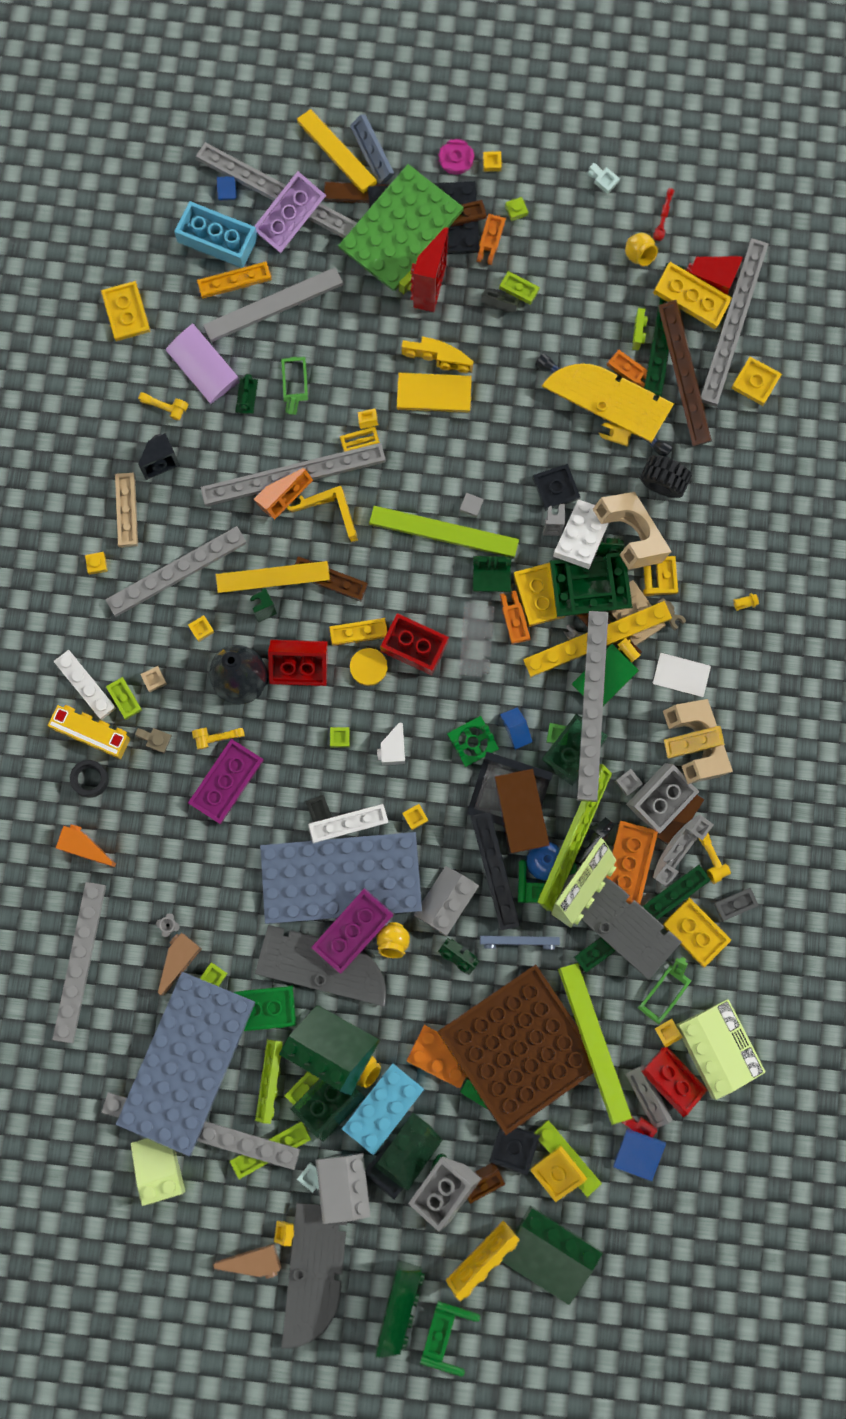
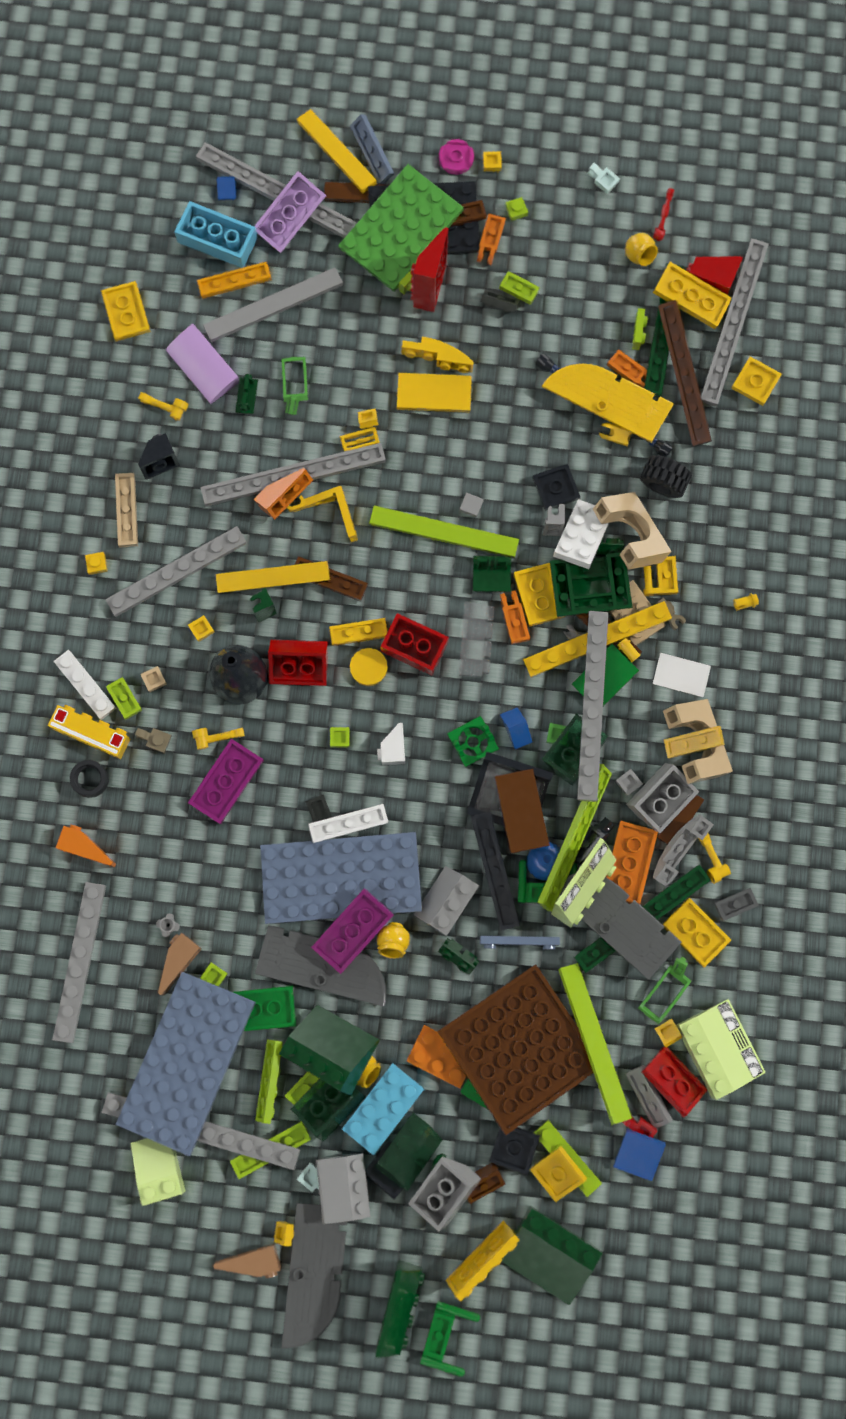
yellow plate [402,804,429,831] -> none

